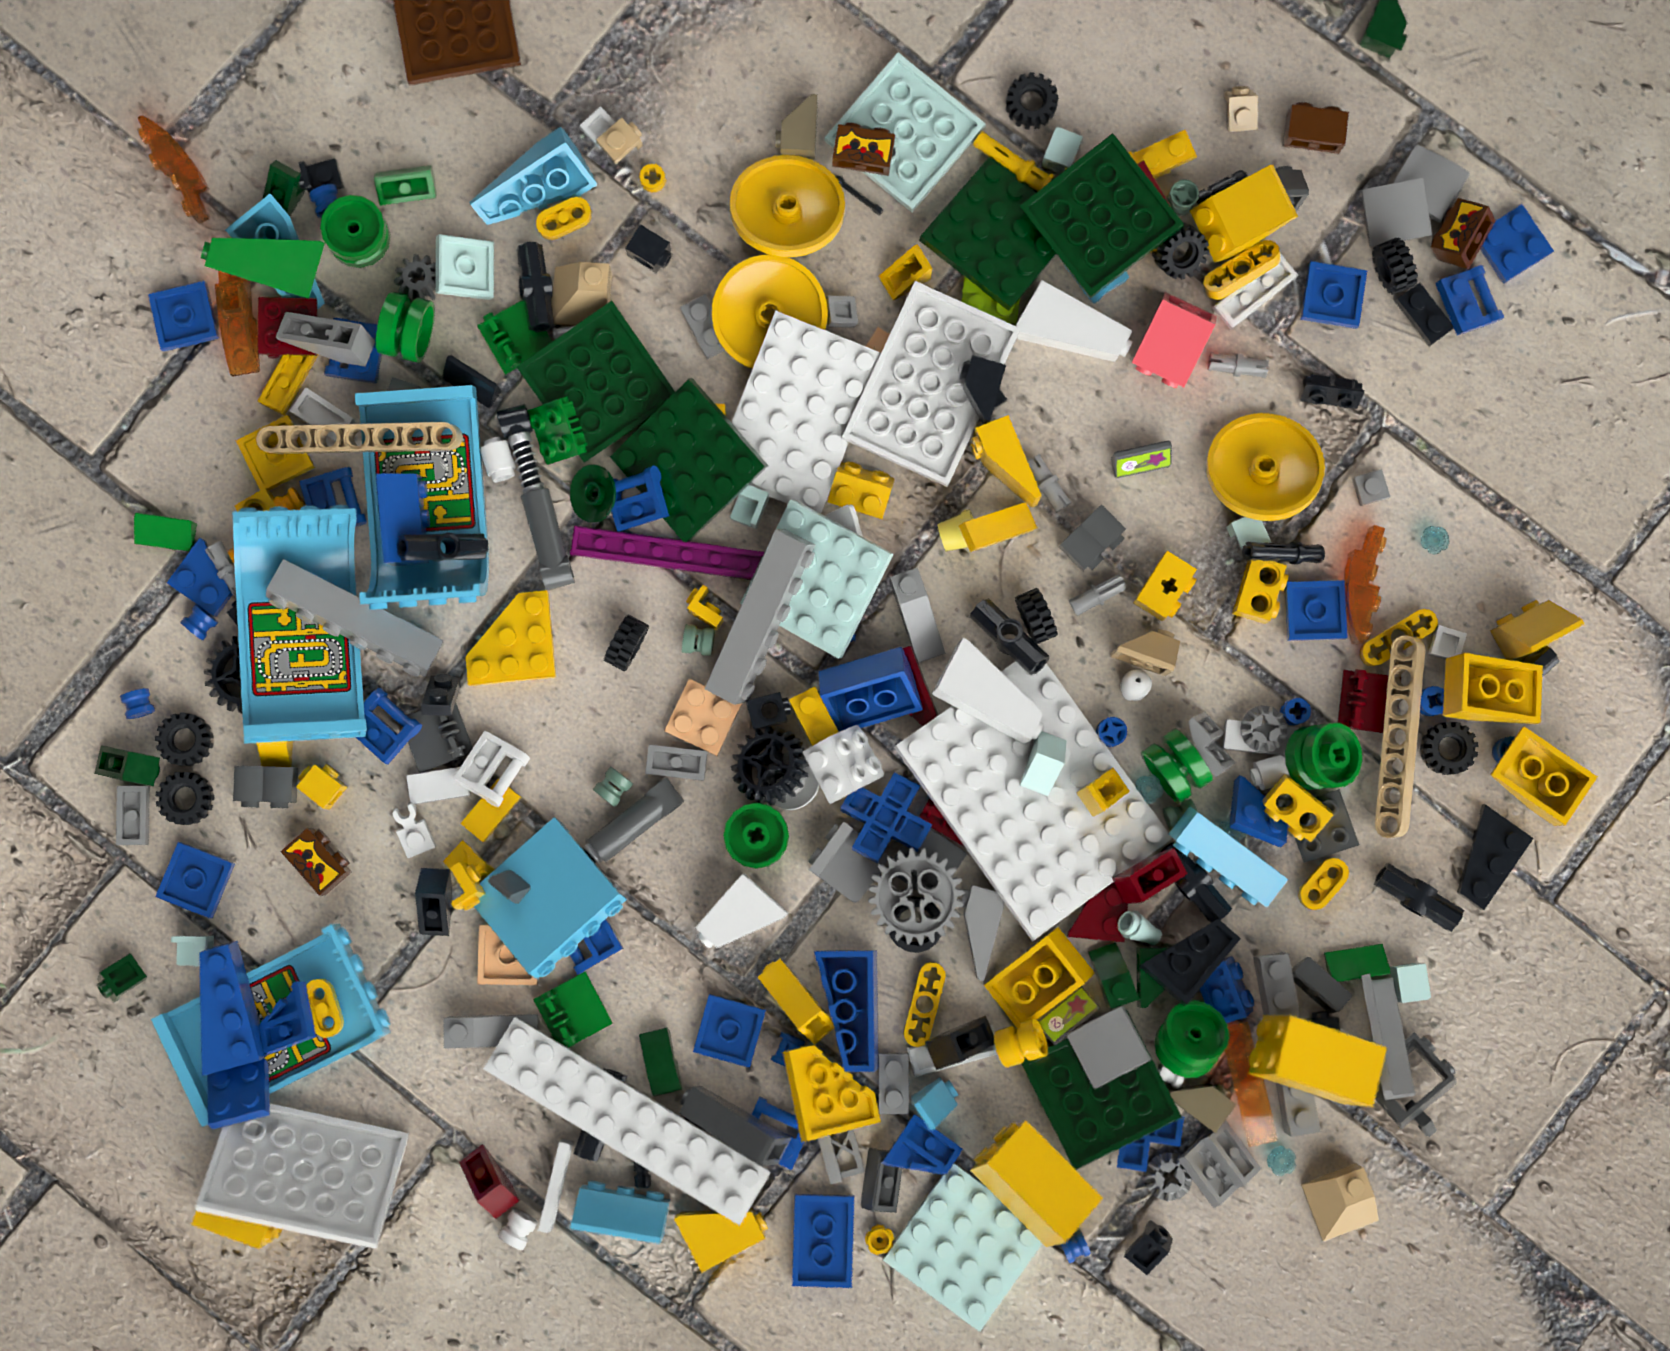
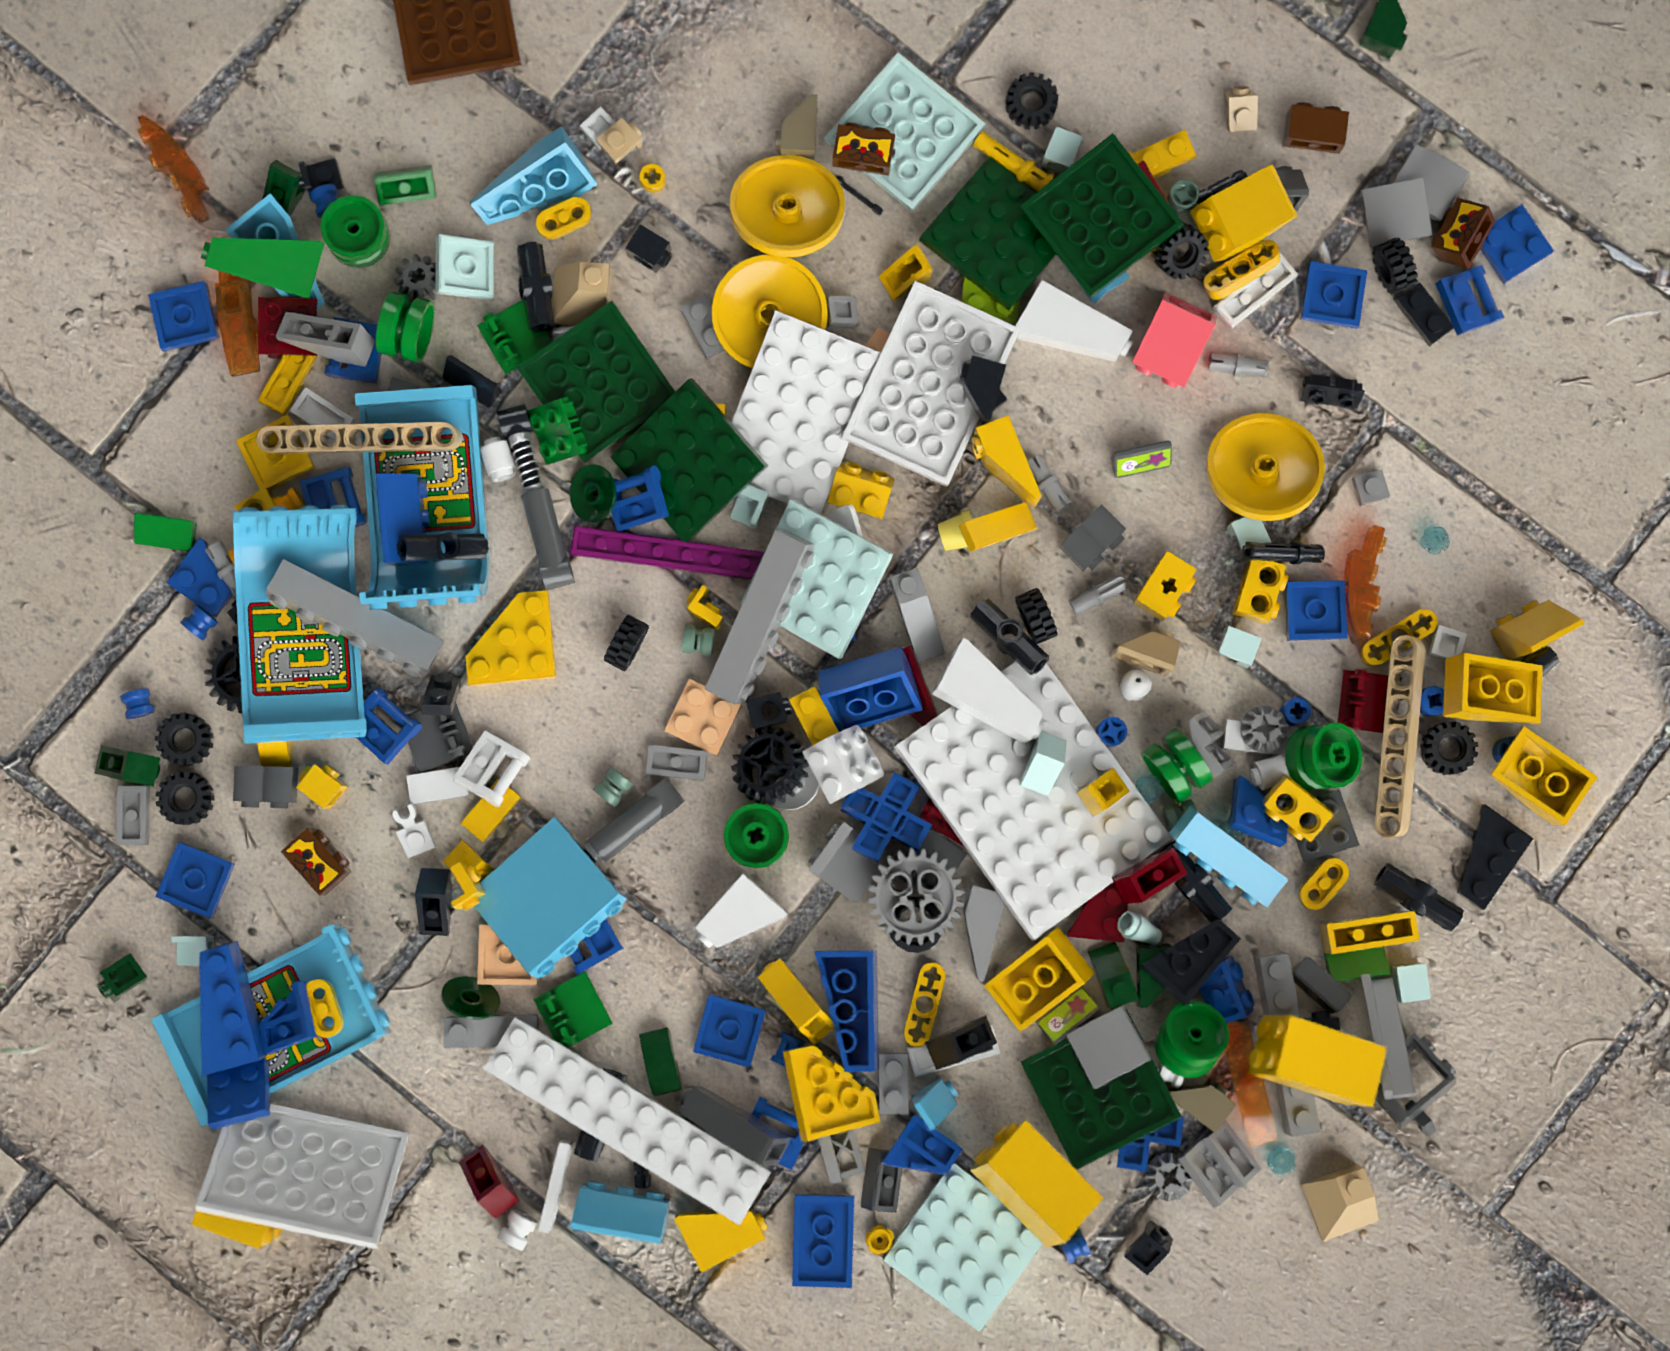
dark grey slope [488,870,531,904] -> none
yellow wheel [994,1019,1048,1068] -> none
none -> dark green dish [441,976,500,1020]
none -> light aqua panel [1219,626,1262,668]
none -> yellow brick [1319,911,1420,954]

